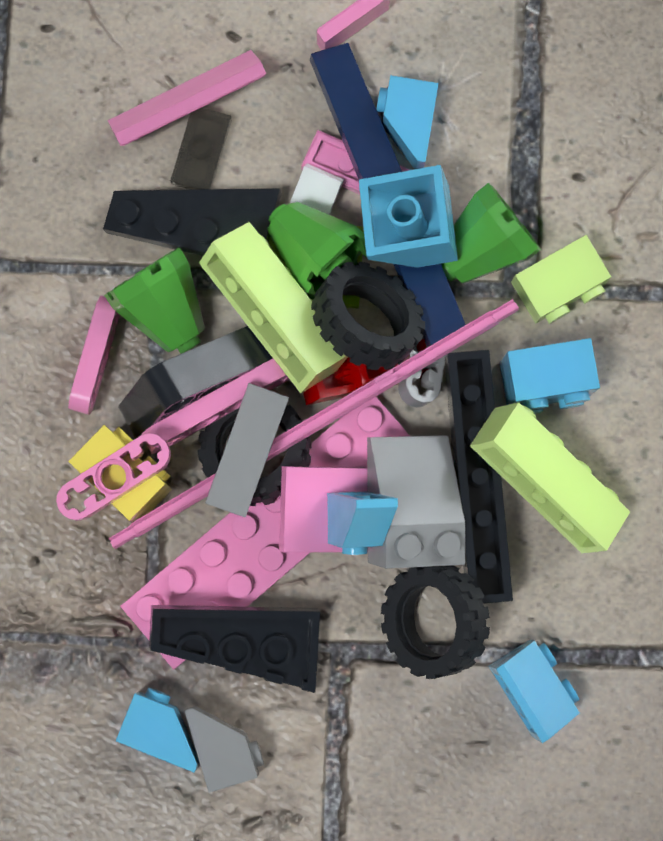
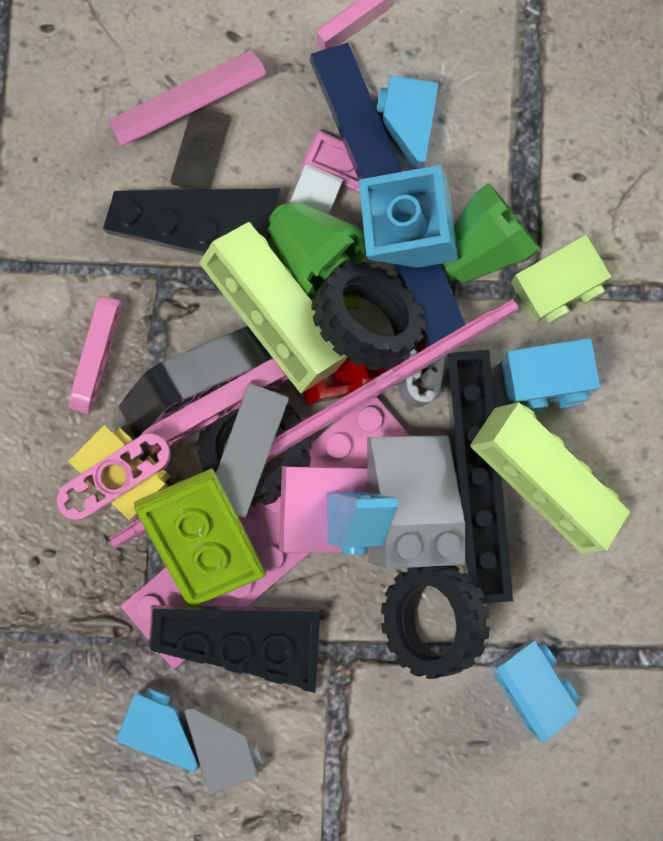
bright green cone [104,247,205,354] -> none
none -> lime tile [134,468,266,606]

